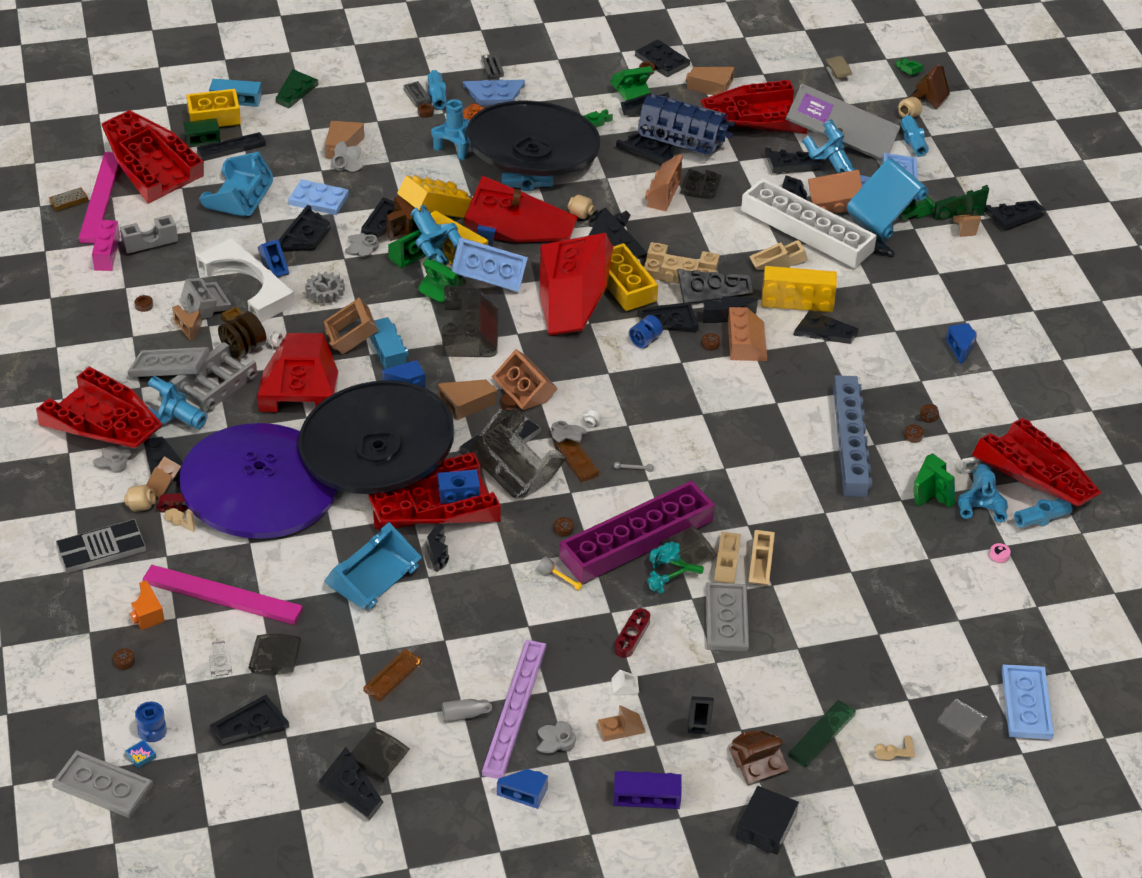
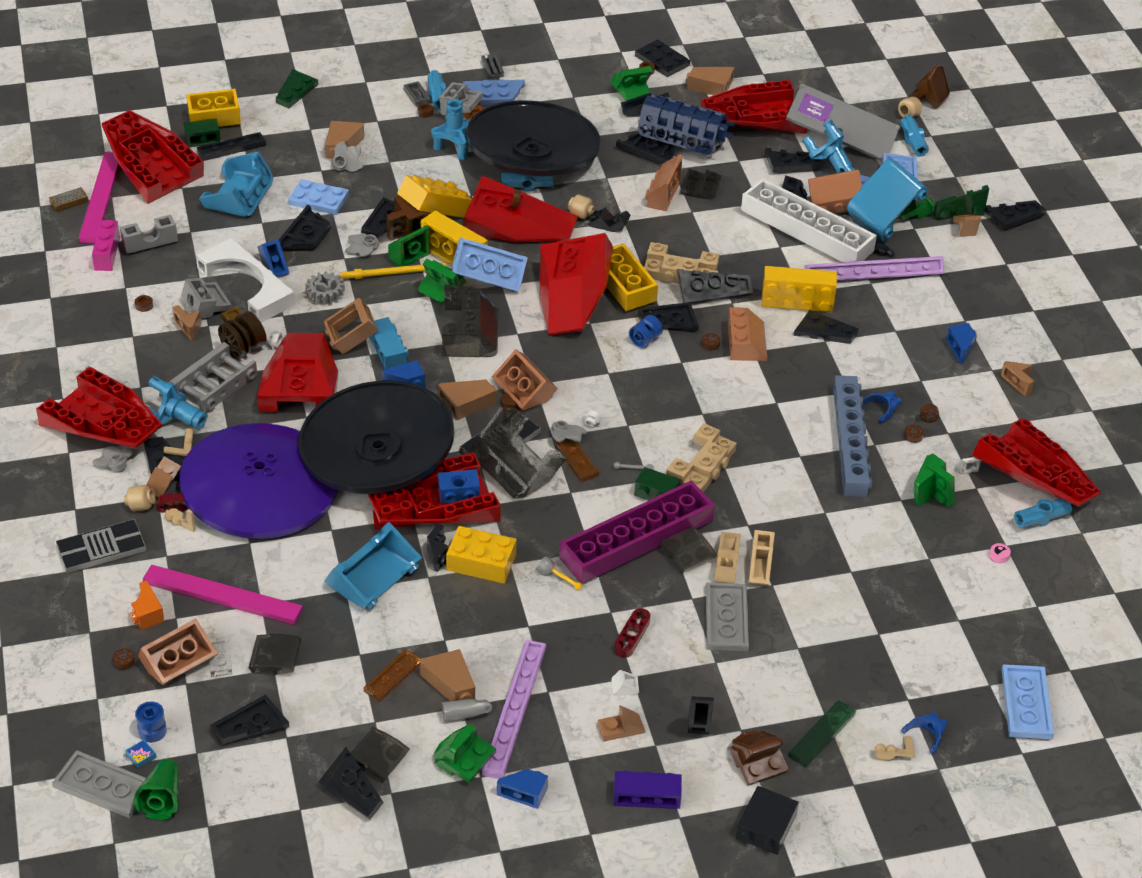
light grey tile [127,347,210,377] -> none
dark azure brick [209,79,262,107] -> none
dark azure wheel [410,205,461,266] -> none
blue slope [477,225,496,247] -> none
light grey plate [537,721,576,753] -> none
reddish brown tile [554,517,574,536] -> none
green plate [583,109,613,128] -> none
black wing [588,207,647,258] -> none
teal plant [647,541,704,594] -> none
black slope [703,296,758,323] -> none
tan slope [749,240,808,270] -> none
dark tan slope [826,55,852,79] -> none
green plate [895,57,924,75] -> none
clear piece [937,698,988,741] -> none
dark azure wheel [958,464,1008,523] -> none
none -> green cone [133,759,179,820]
none -> nougat slope [138,619,218,685]
none -> tan piece [163,428,193,456]
none -> yellow bar [340,262,446,280]
none -> medium nougat slope [419,649,475,701]
none -> green piece [434,724,496,783]
none -> light grey brick [439,82,483,115]
none -> yellow brick [446,526,517,584]
none -> dark green brick [634,467,680,501]
none -> tan bracket [666,423,737,493]
none -> lavender tile [804,256,944,281]
none -> blue helmet [863,390,902,423]
none -> blue helmet [902,712,948,754]
none -> medium nougat slope [1001,361,1034,397]

